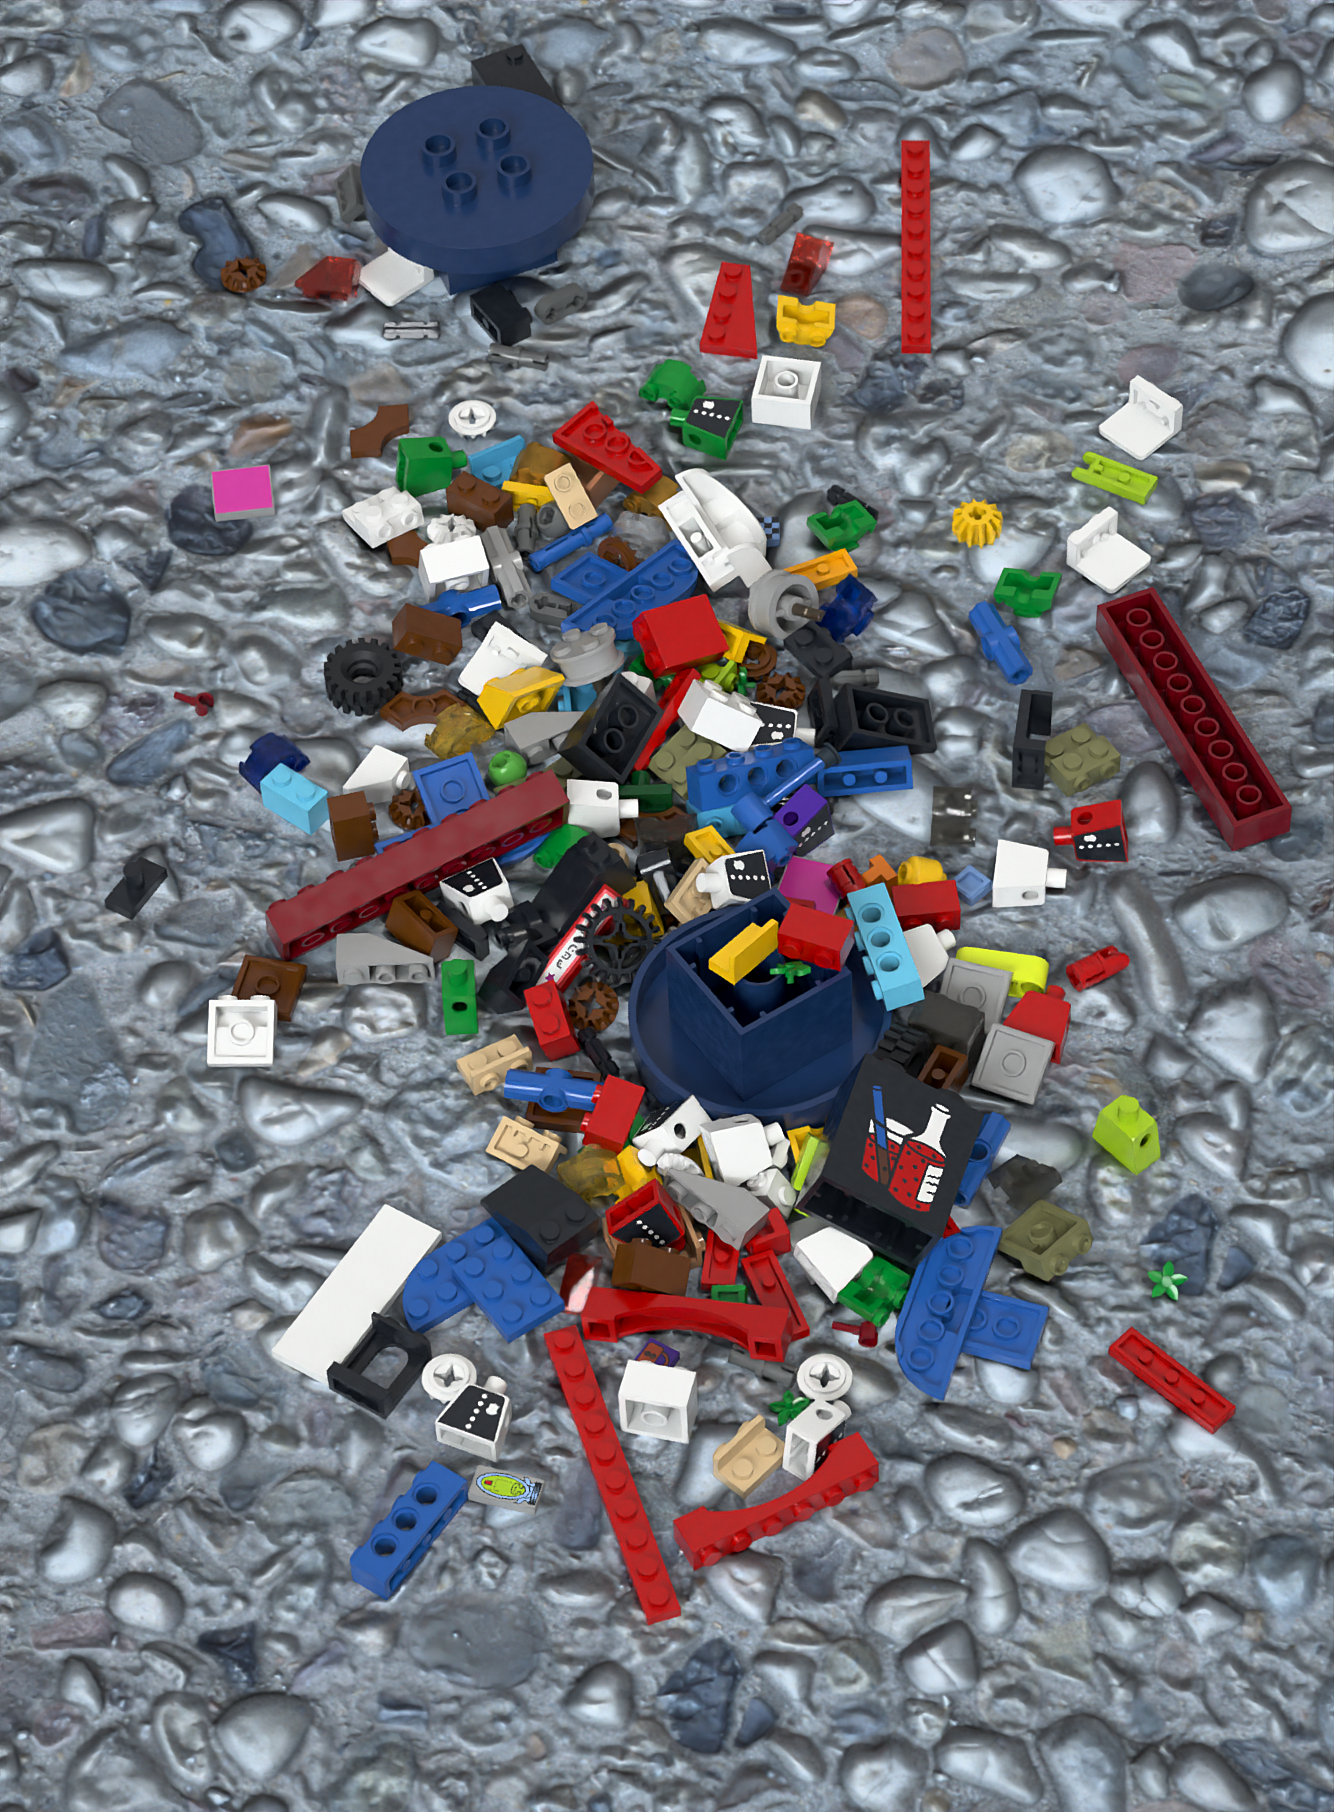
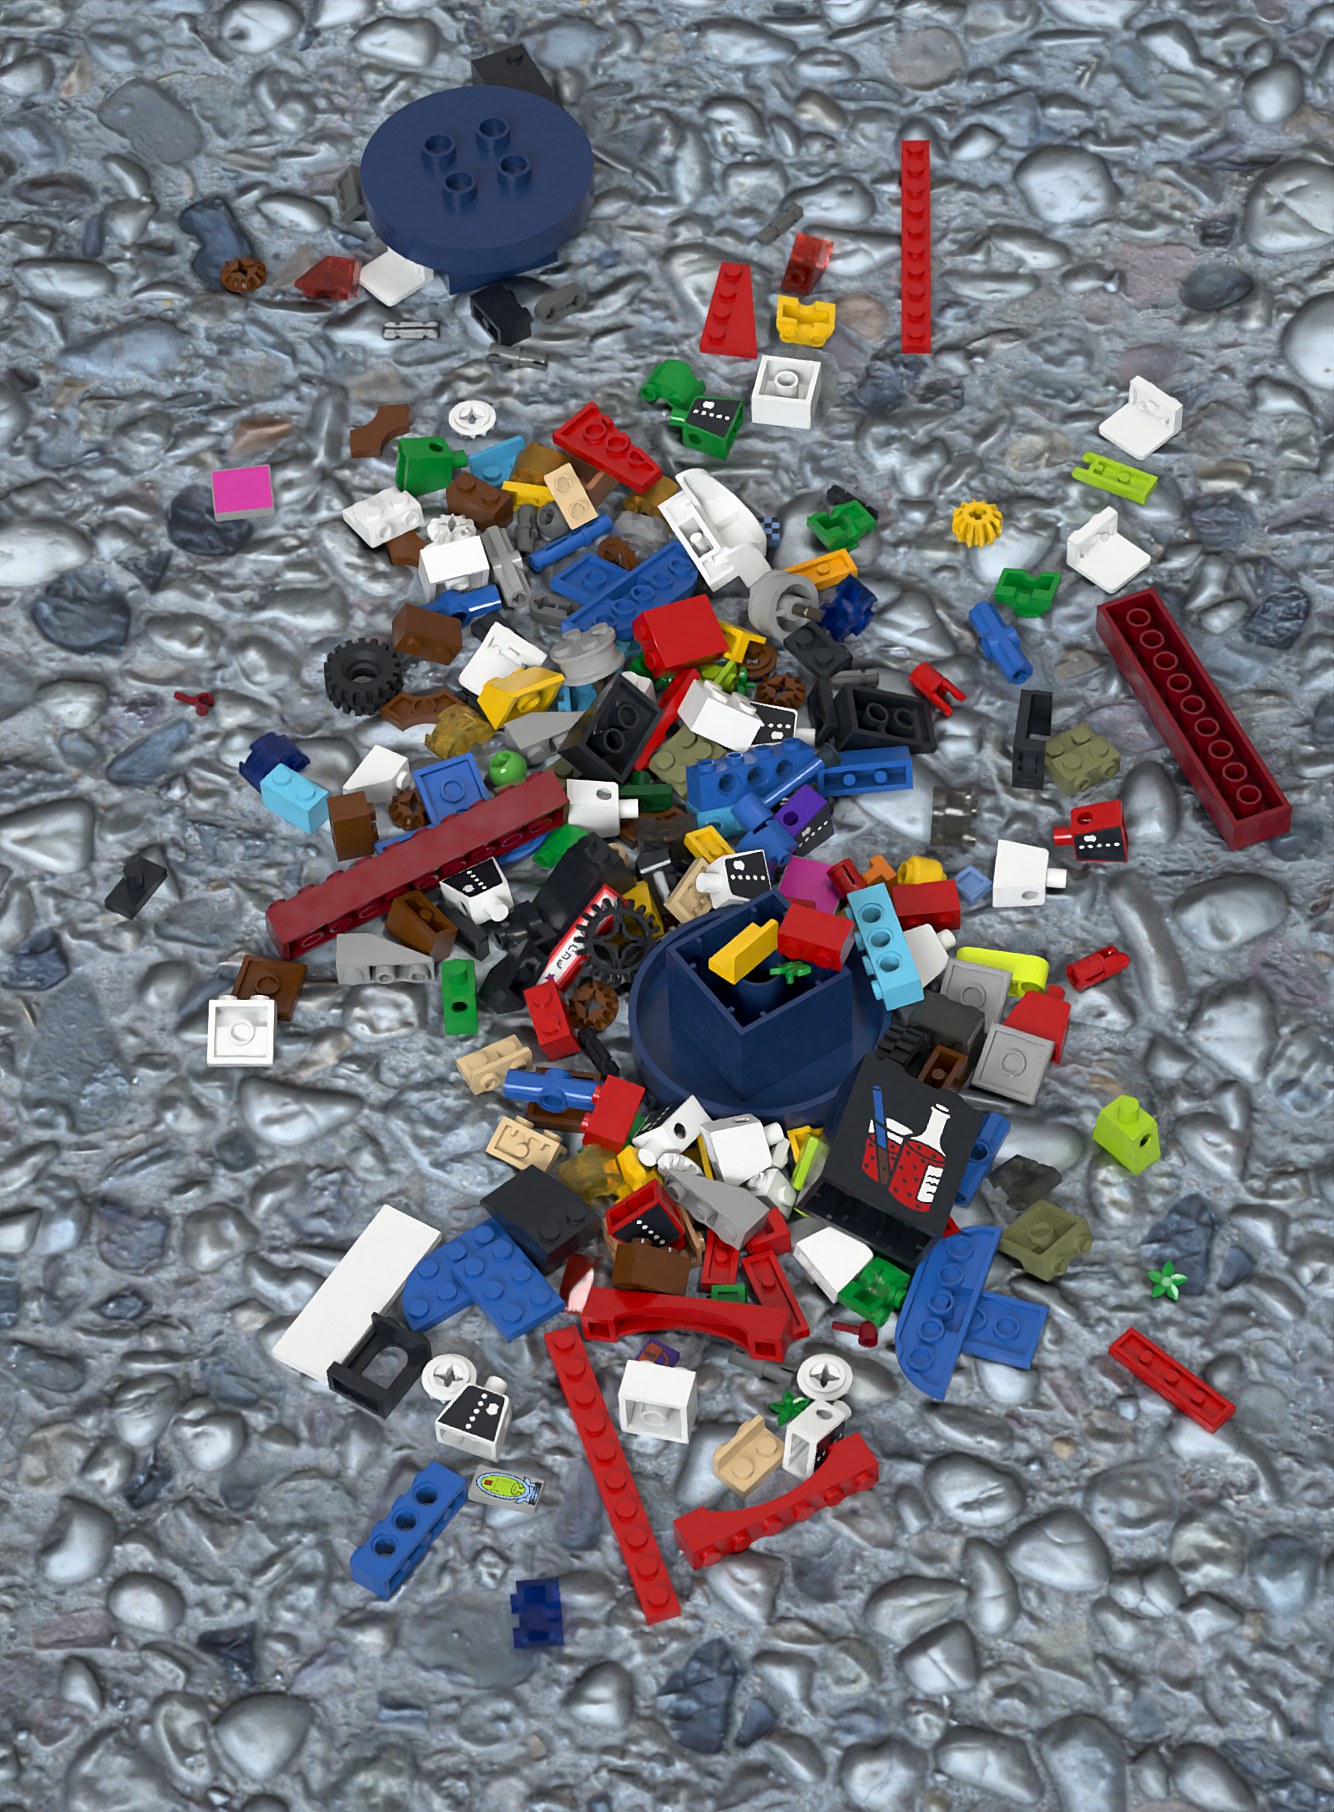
none -> clear blue cylinder [510,1577,565,1651]
none -> red hinge [909,662,967,716]

